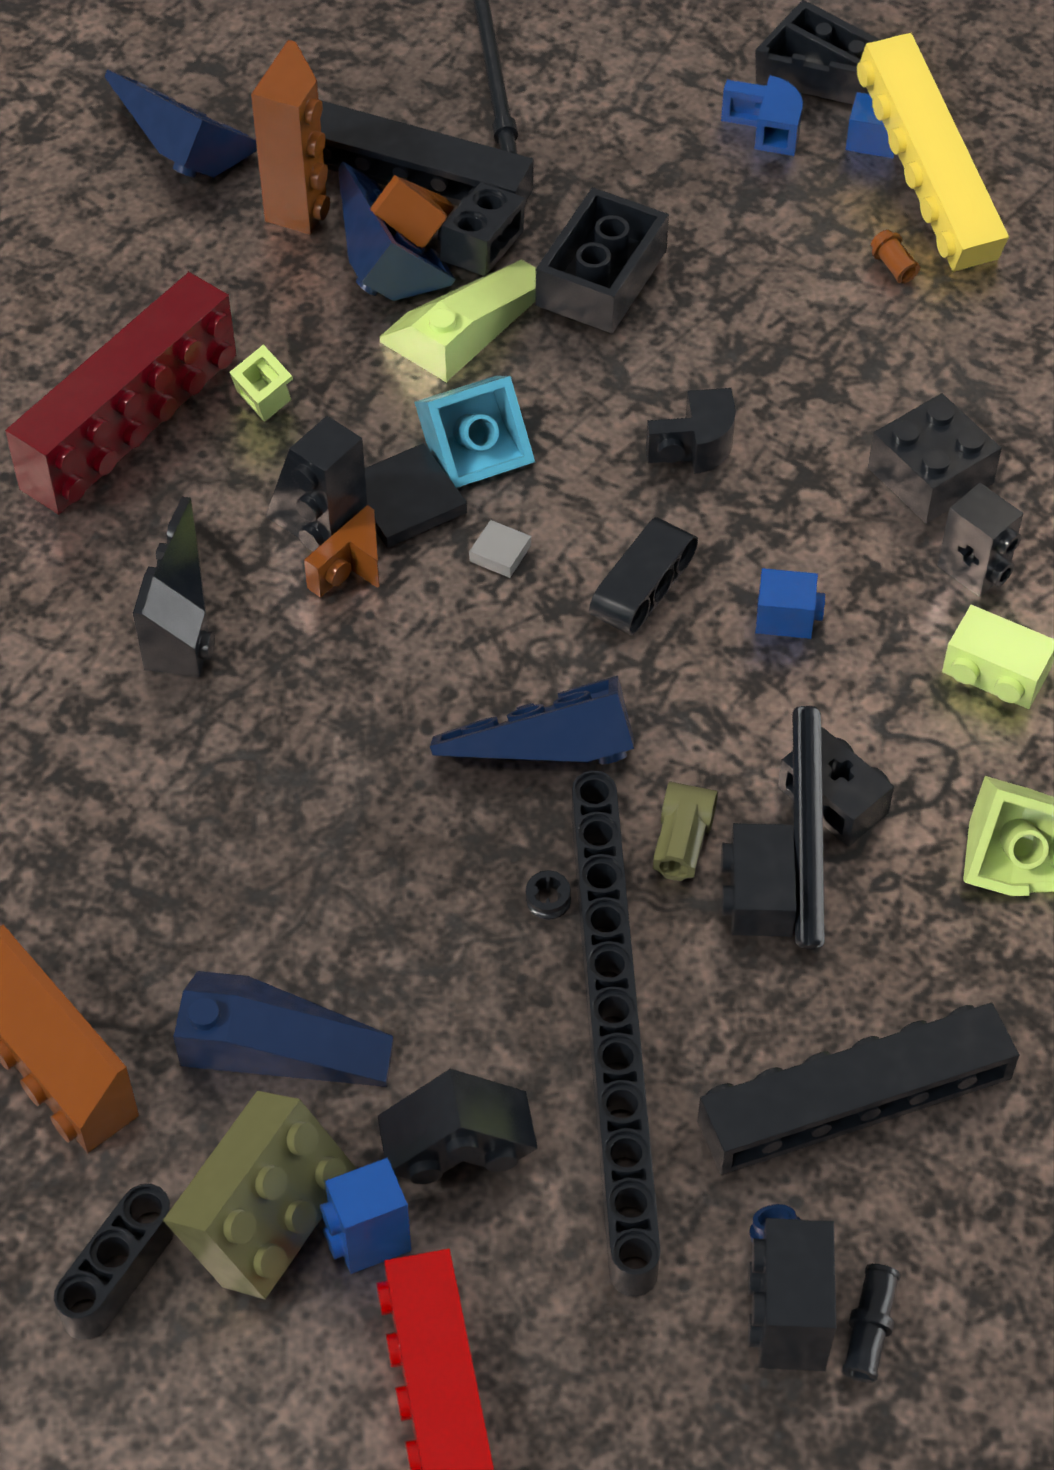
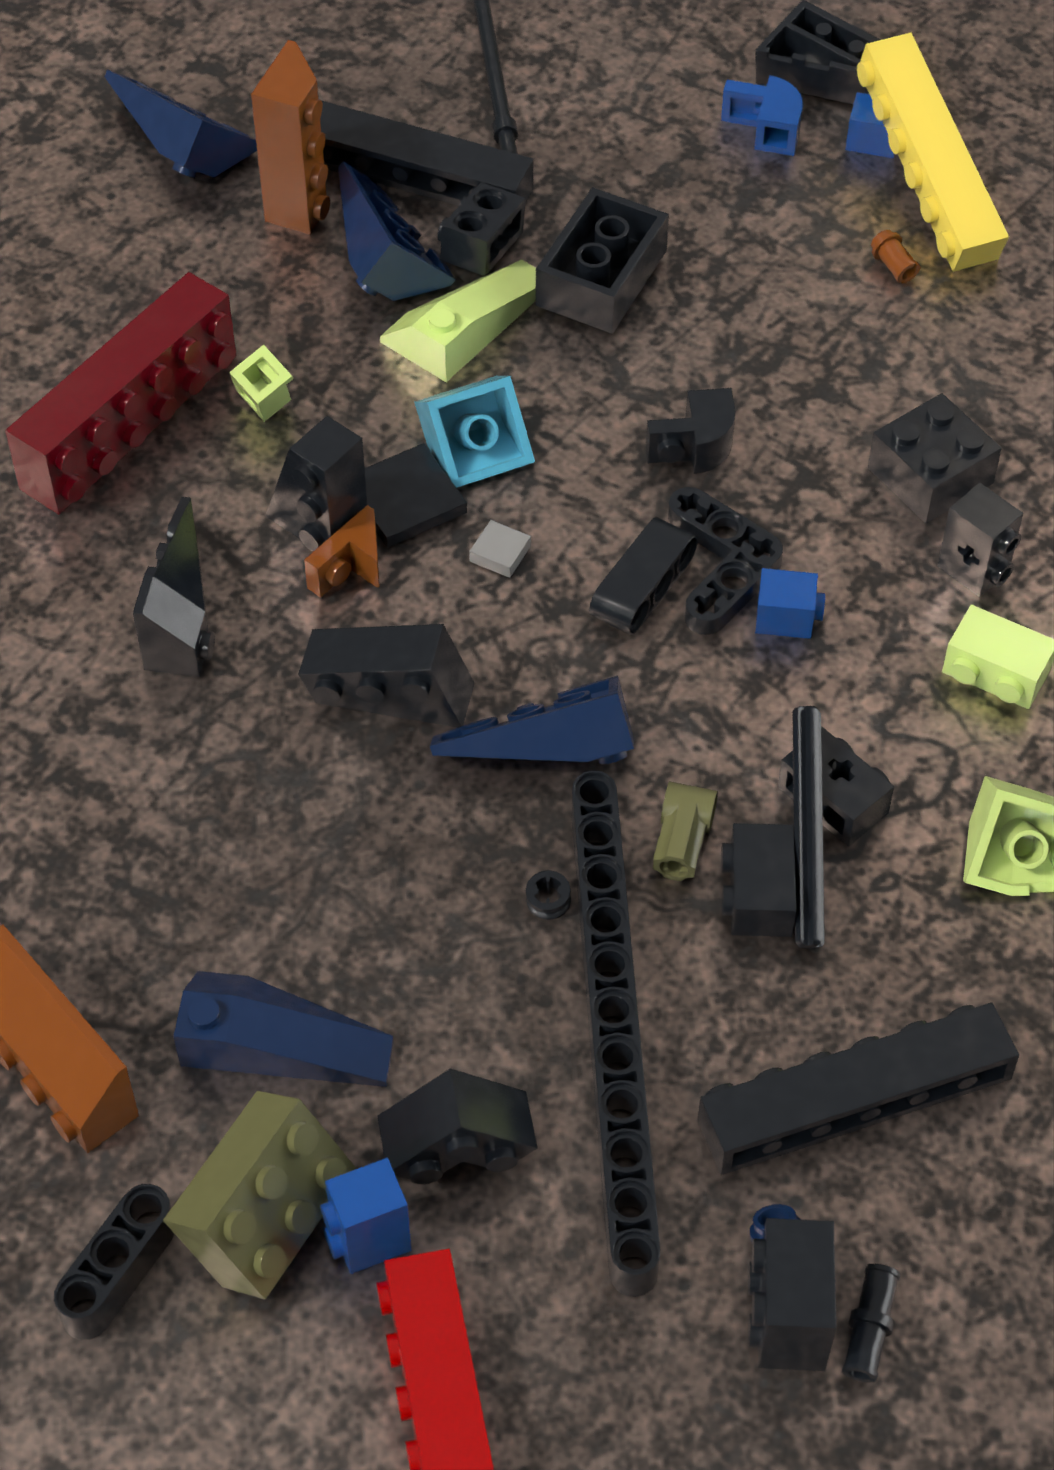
dark orange slope [370,175,455,248] -> none
none -> black wedge [298,624,475,728]
none -> black beam [668,487,783,635]

